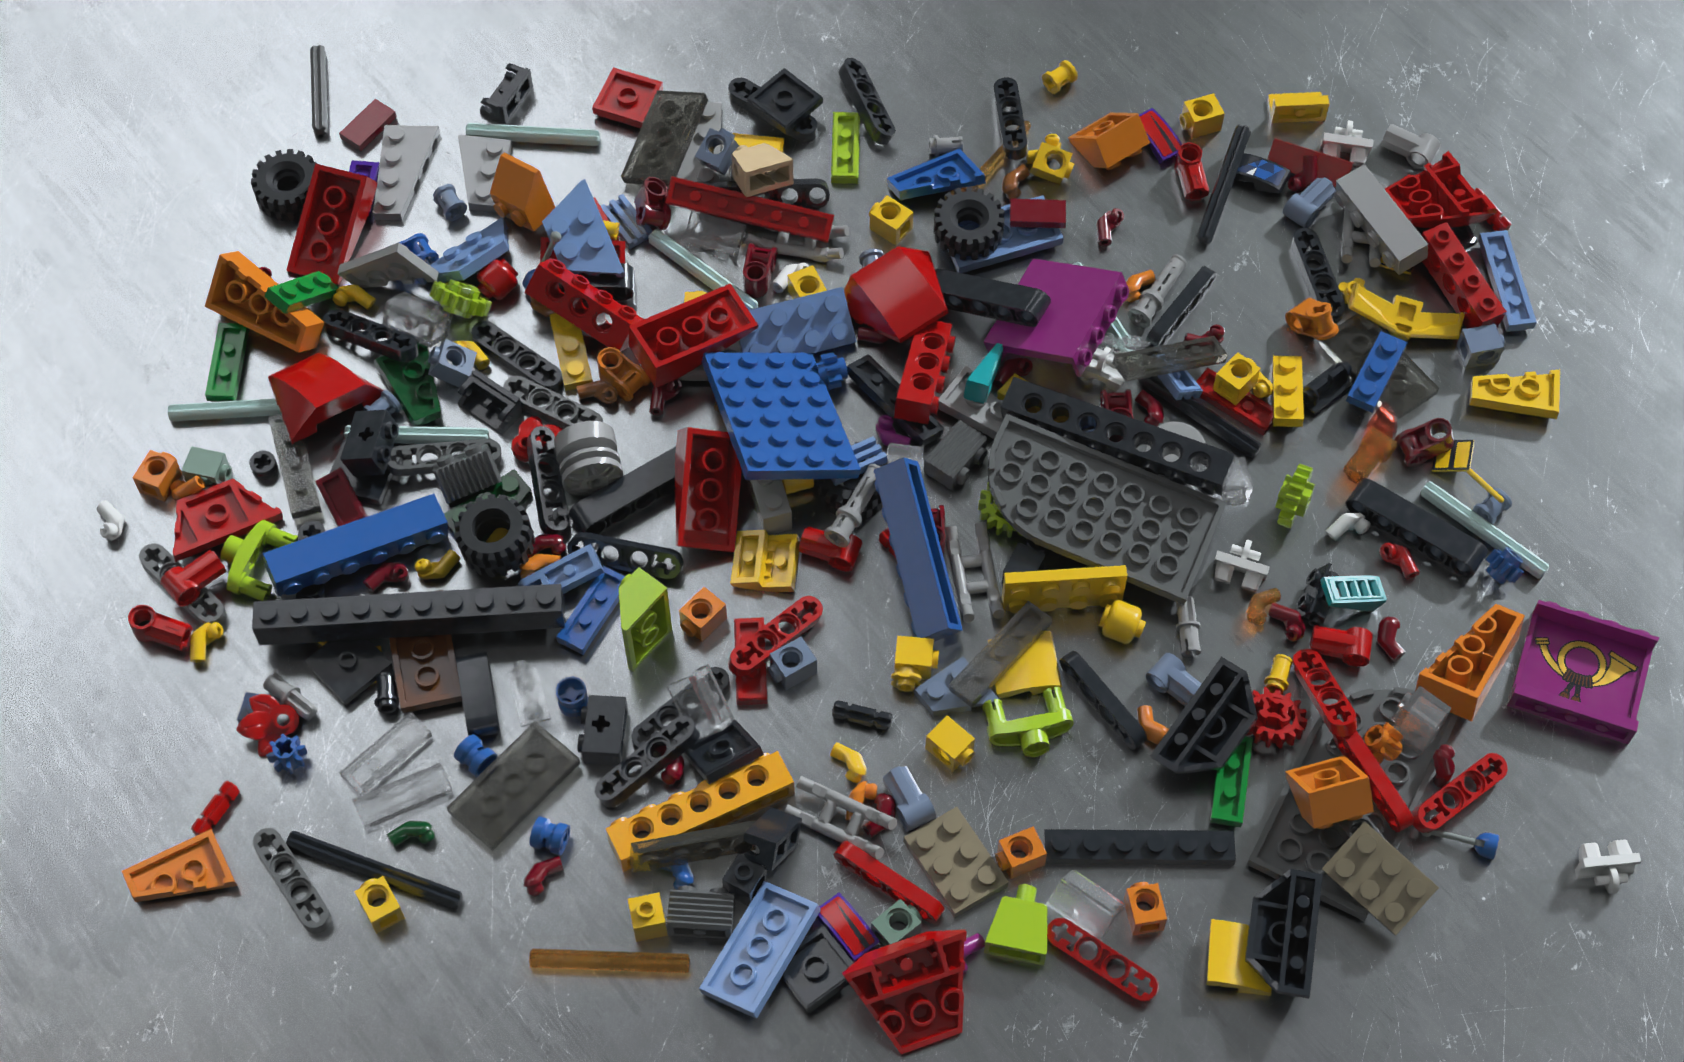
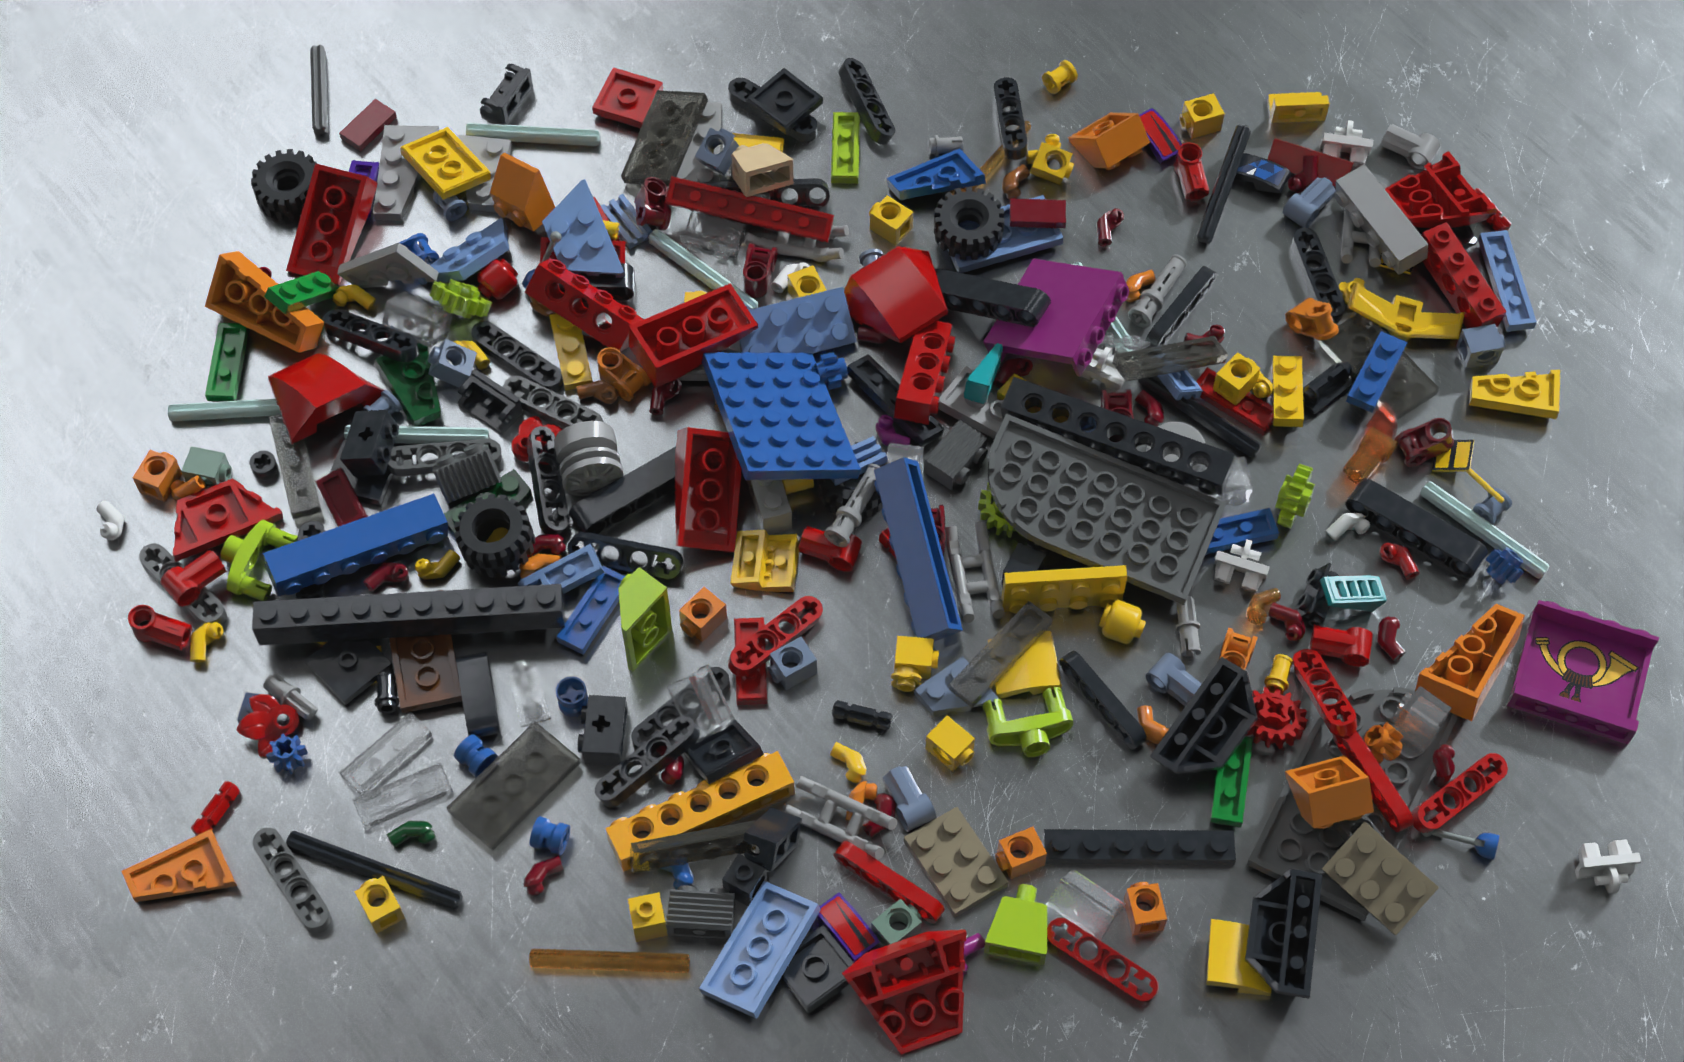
none -> yellow tile [400,127,491,200]
none -> blue plate [1205,508,1279,555]
none -> orange piece [1220,628,1258,670]

